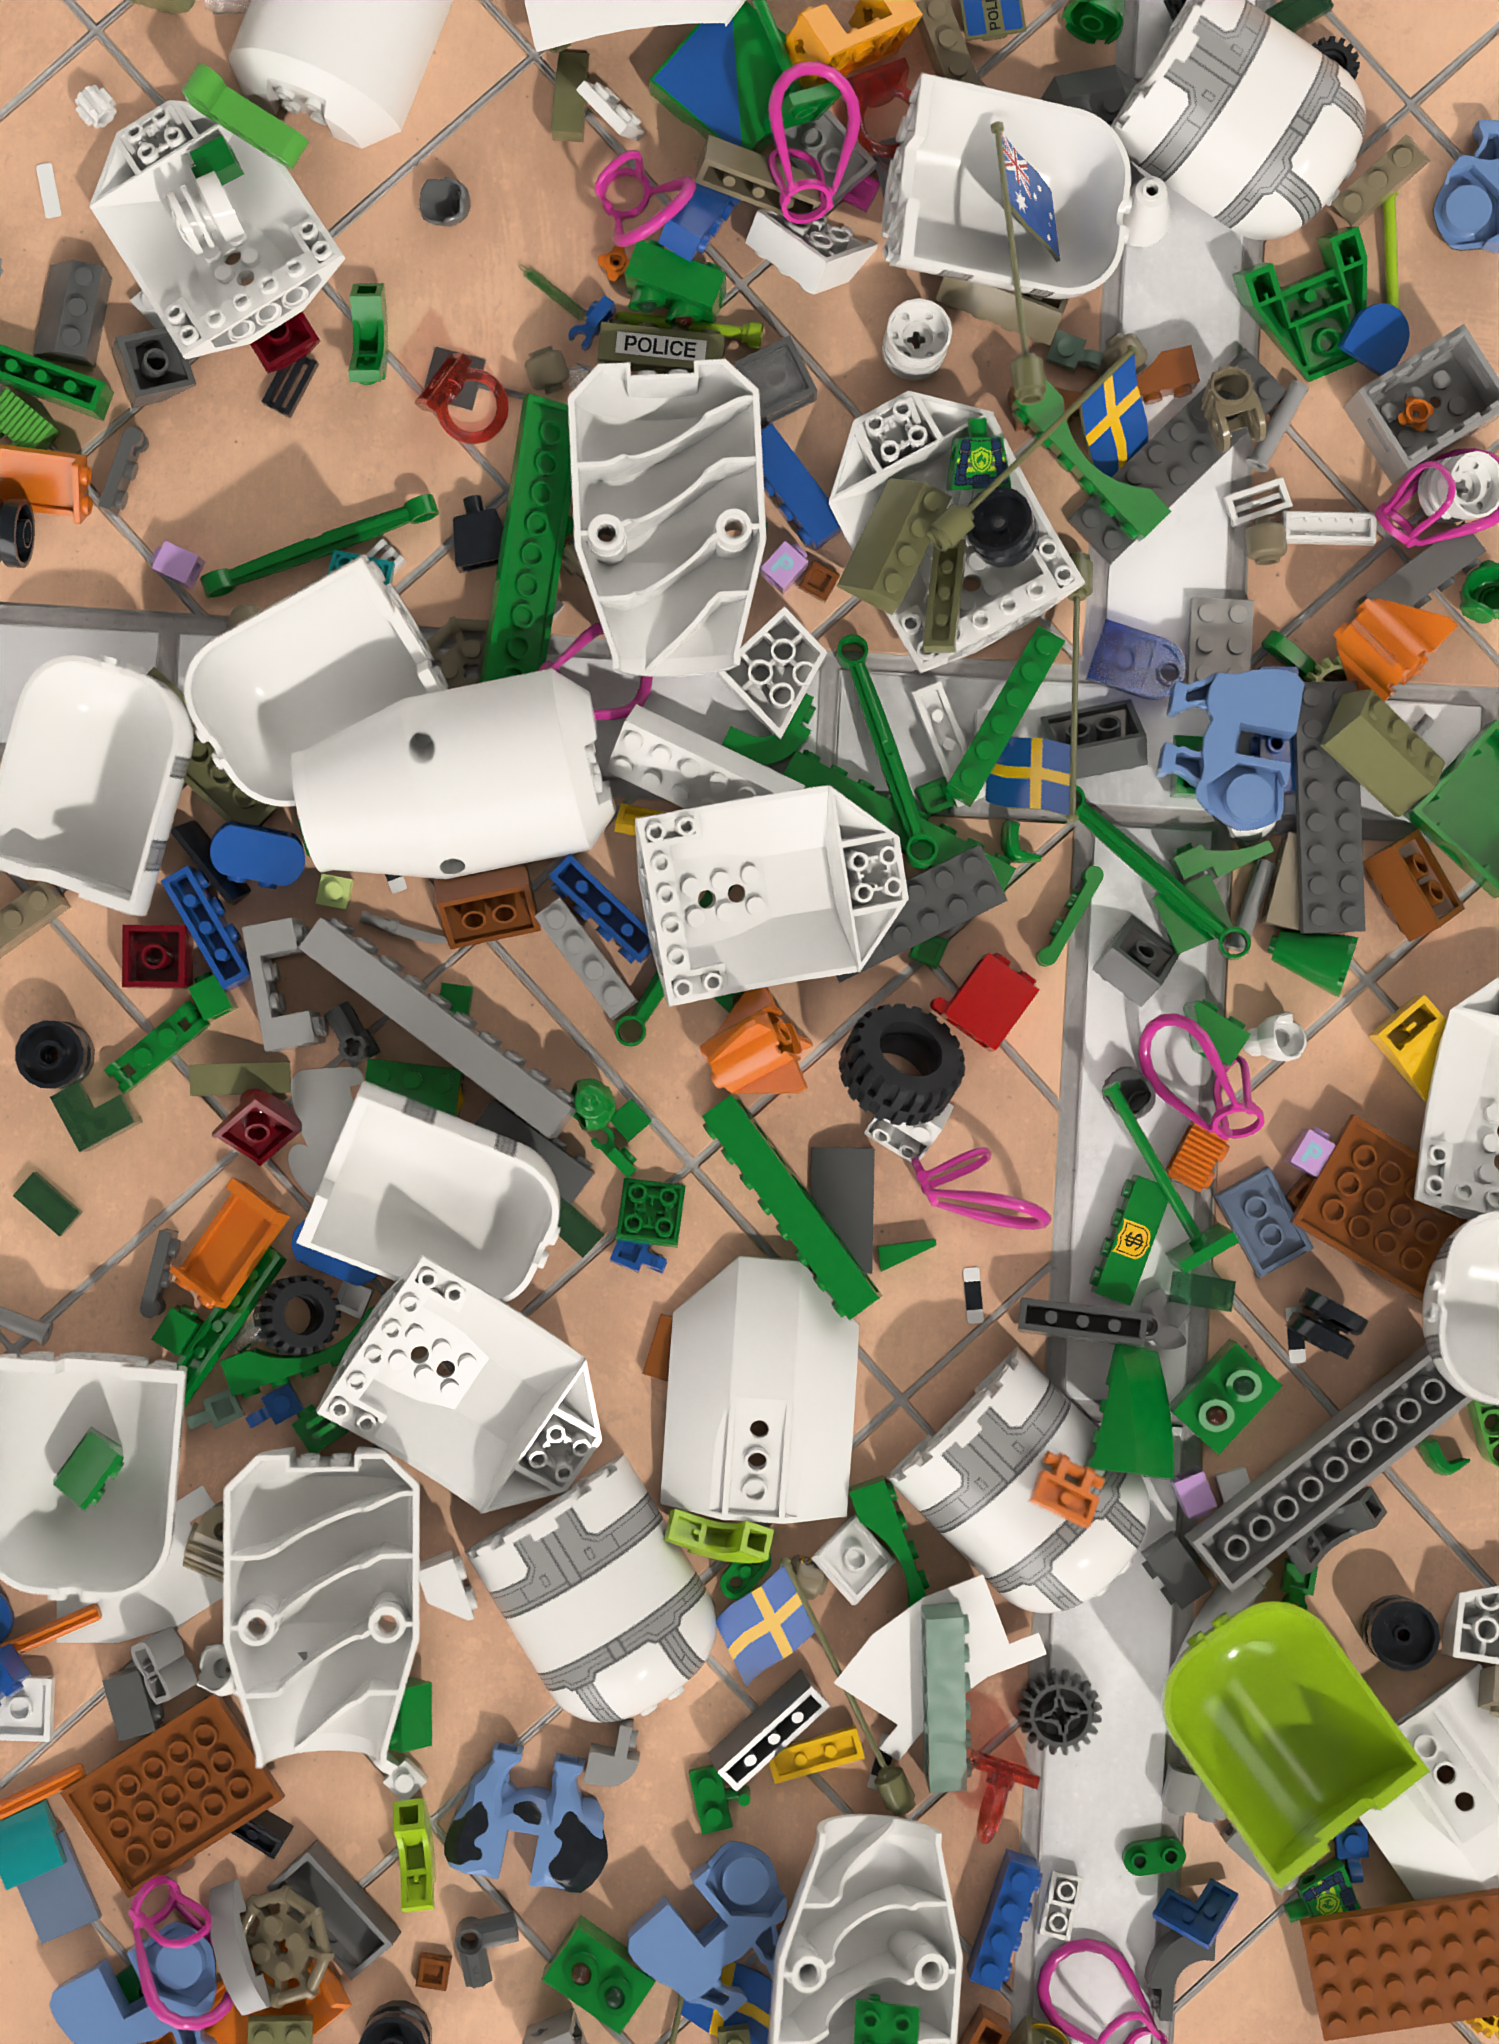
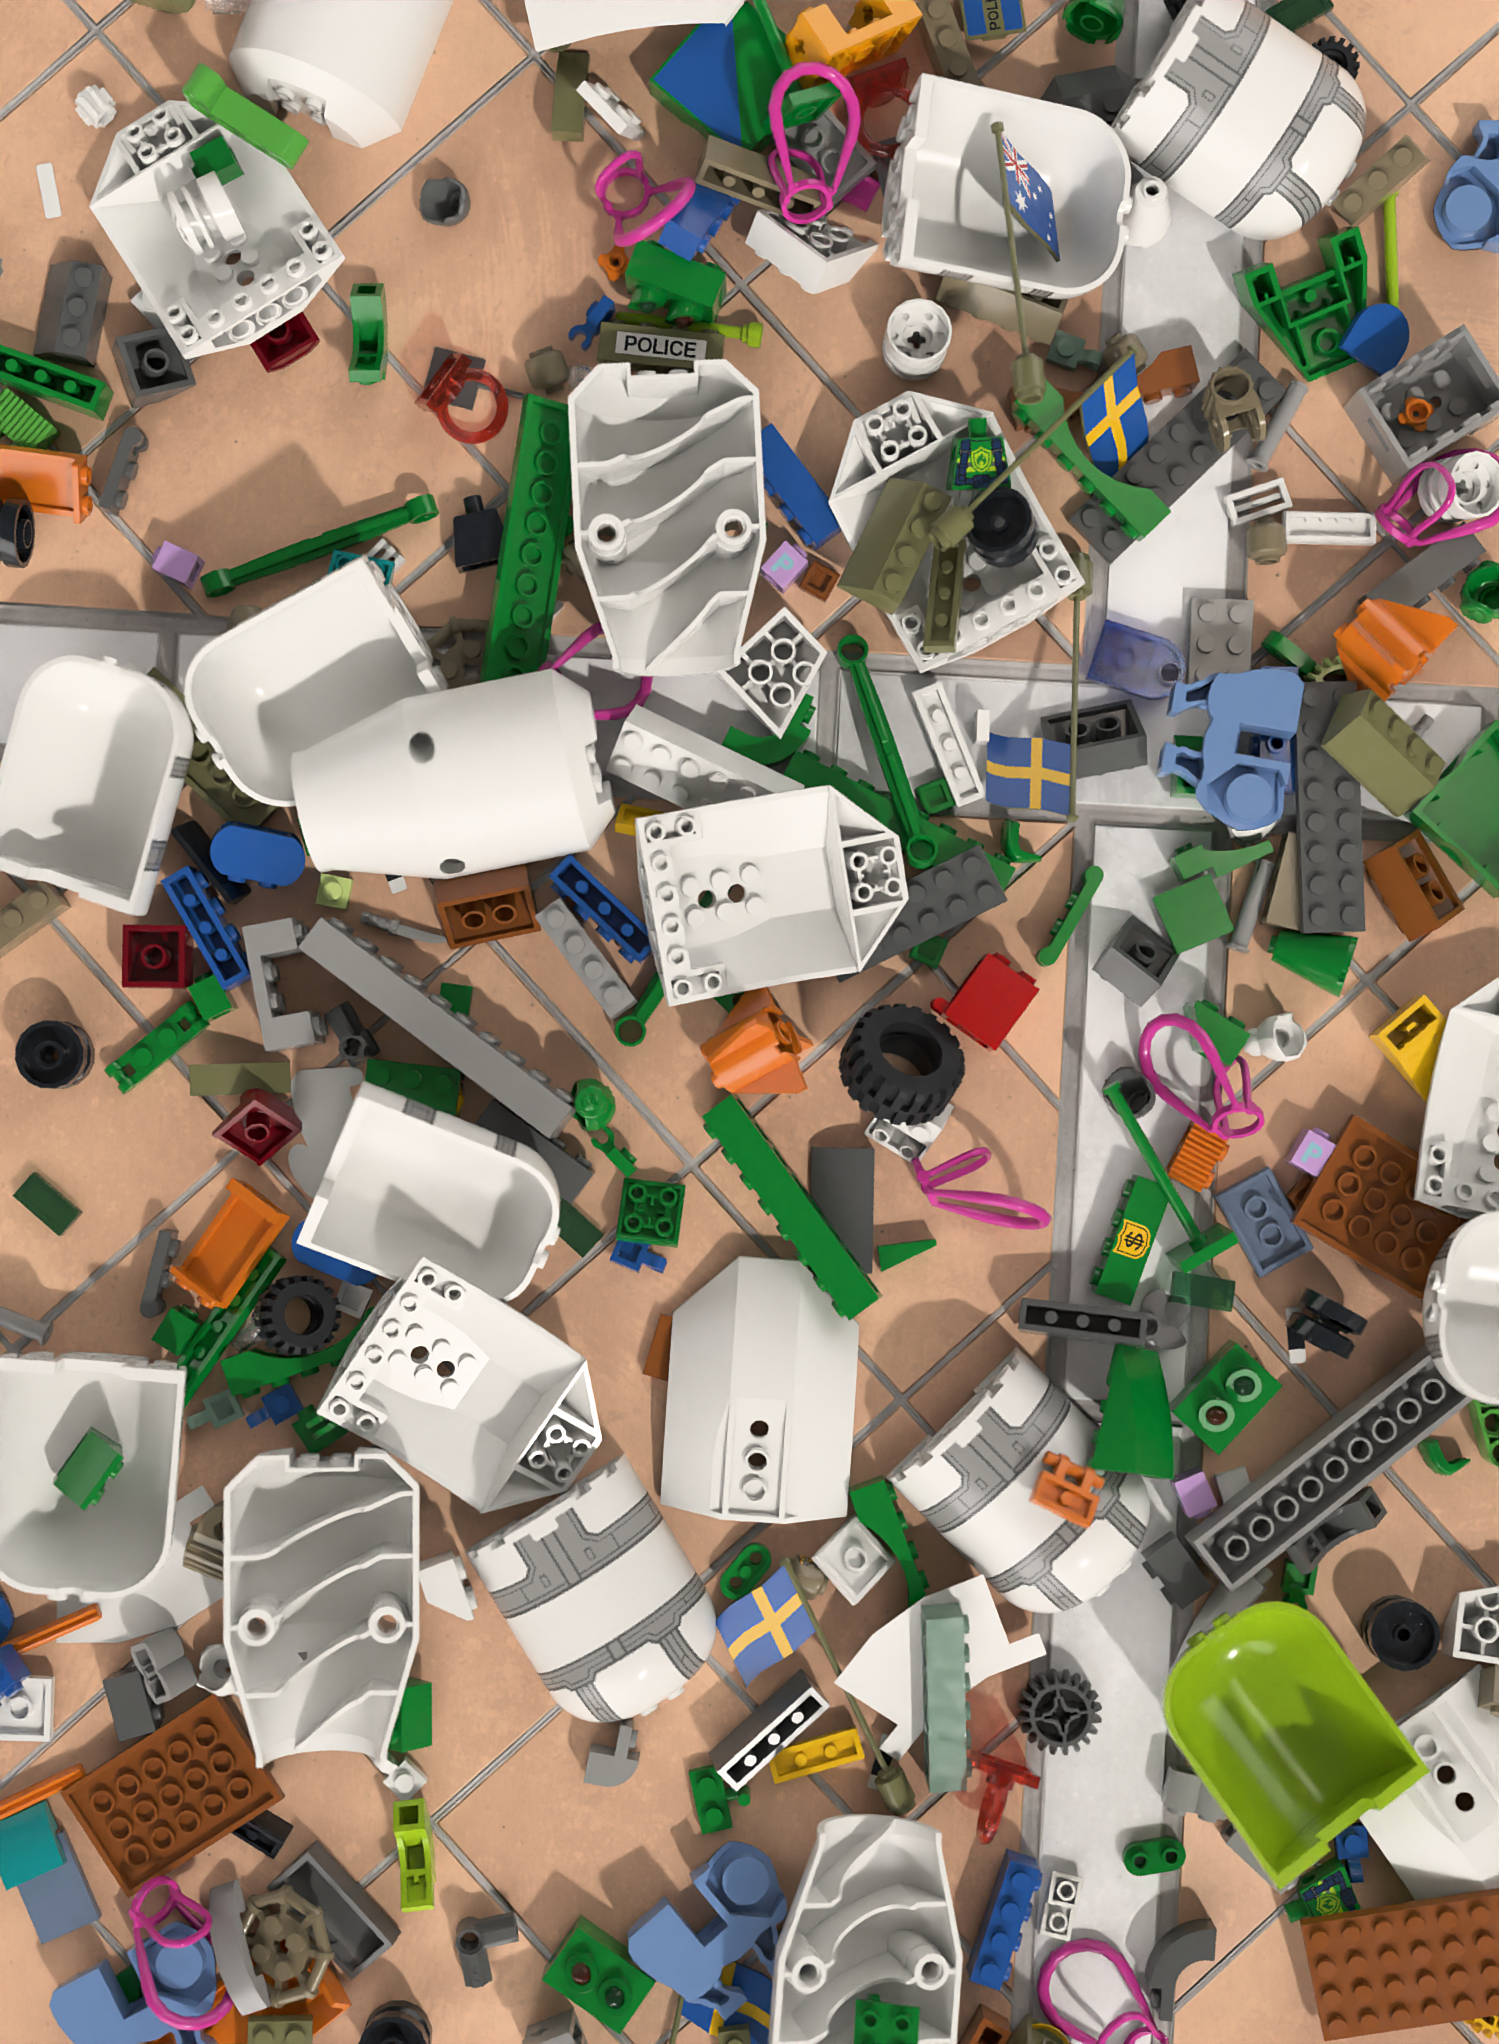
clear green panel [50,1082,143,1152] -> none
black tile [261,356,319,419] -> none
dark orange tile [415,1952,452,1991] -> none
medium blue animal [444,1742,608,1893] -> none
green piece [519,265,586,321] -> none
green tile [611,1098,652,1142] -> none
lime arch [664,1508,774,1563] -> none
piece [734,335,818,428] -> none
green arch [943,625,1065,807] -> none
sticker [963,1267,984,1324] -> none
green piece [1062,785,1251,960] -> none
blue tile [1152,1878,1239,1950] -> none

